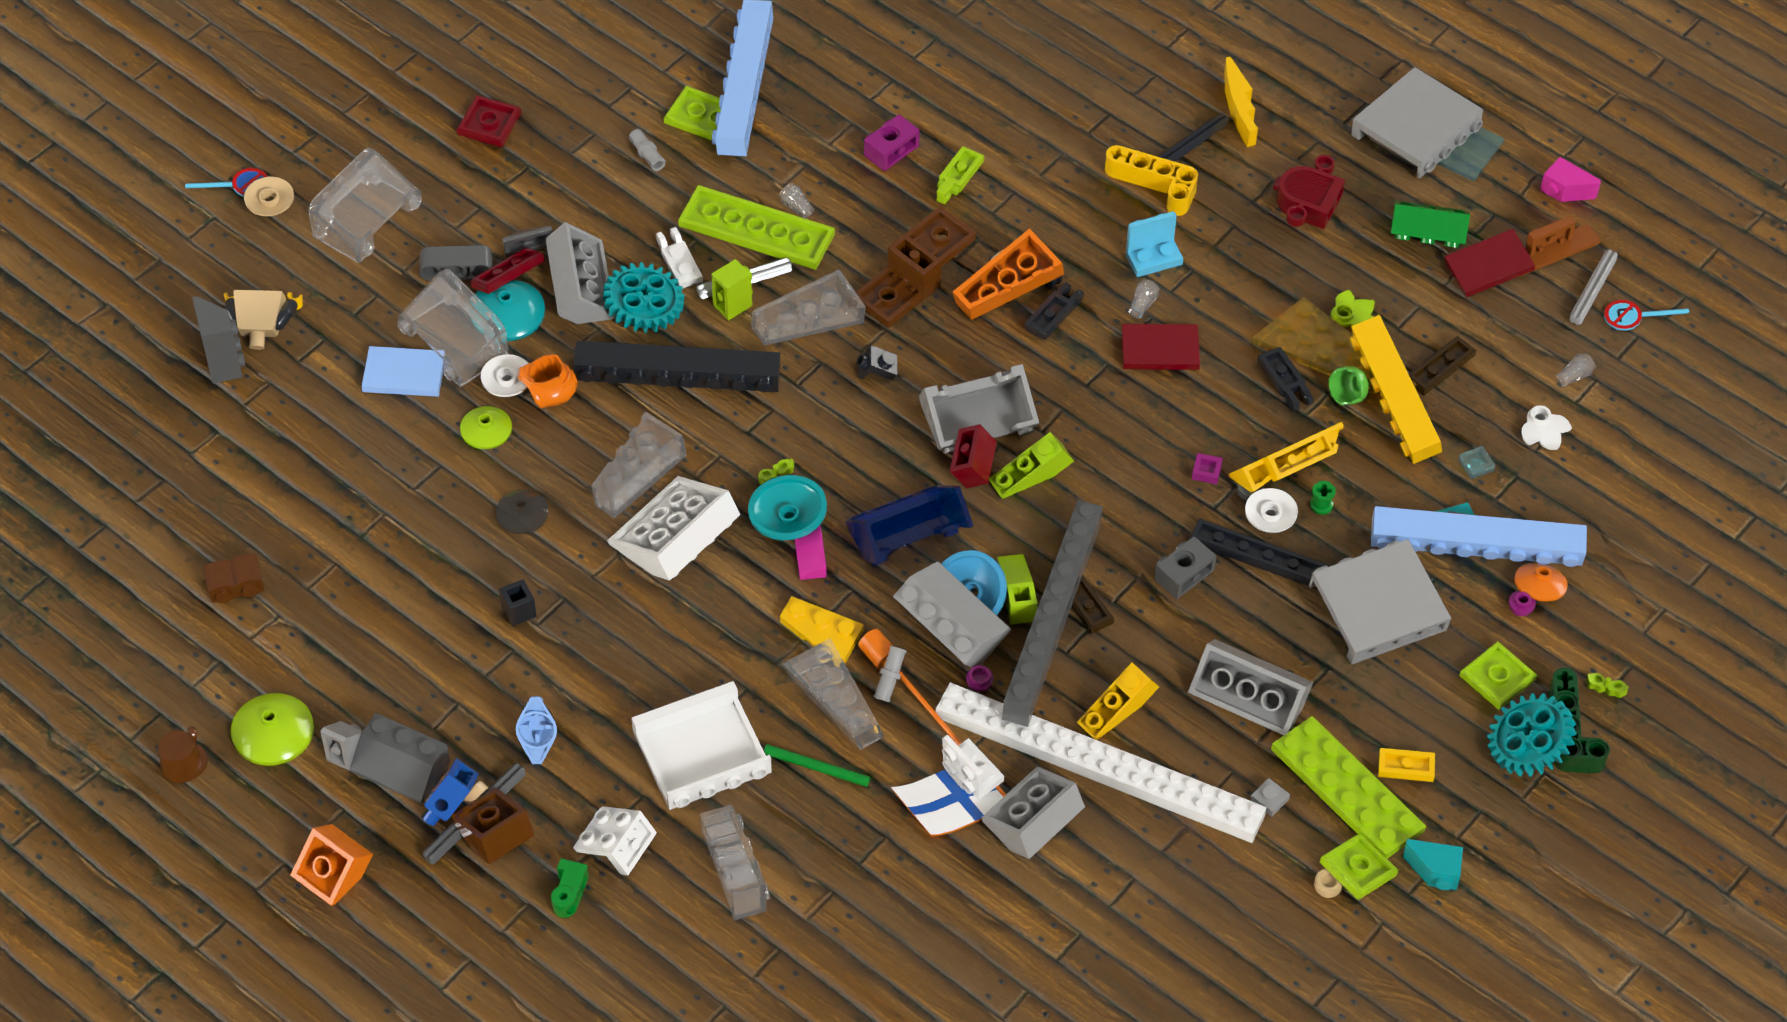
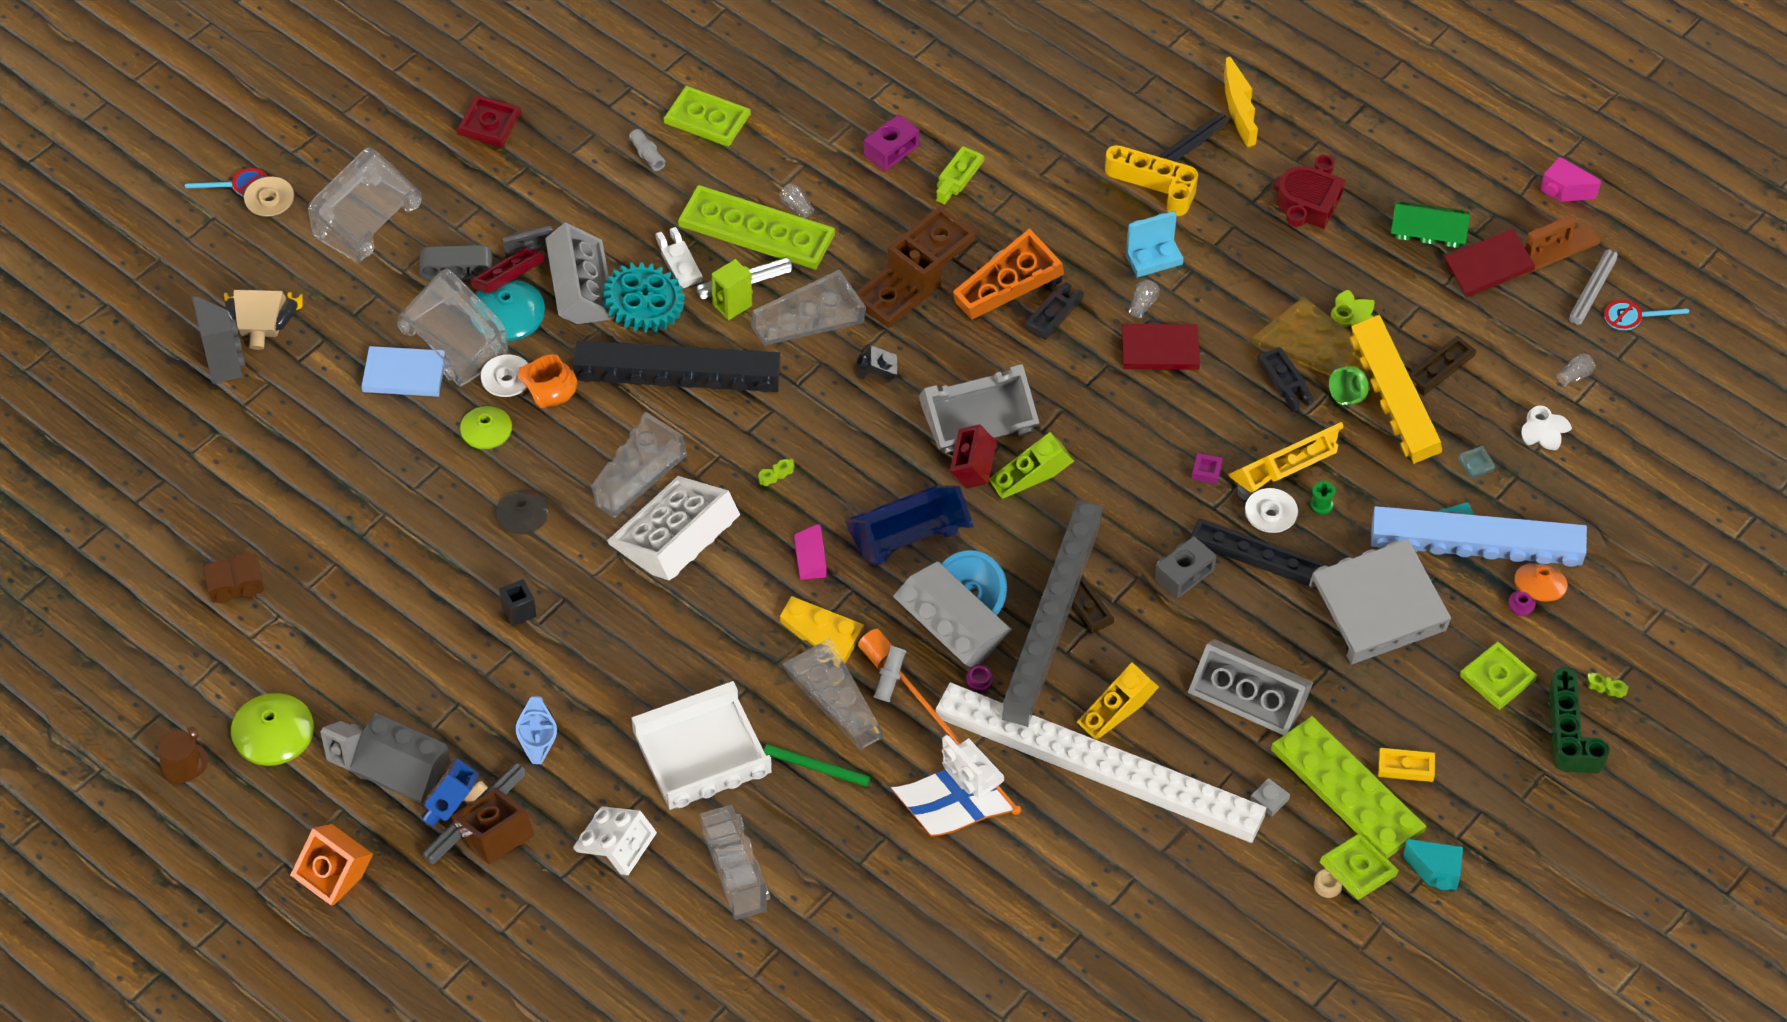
green leg [551,858,589,918] -> none
light blue brick [712,0,774,156] -> none
teal dish [748,475,827,540] -> none
light grey slope [981,766,1085,859] -> none
lime slope [997,554,1038,625] -> none
light grey panel [1351,67,1483,179] -> none
clear light blue piece [1437,127,1504,181] -> none
teal gear [1487,693,1577,777] -> none

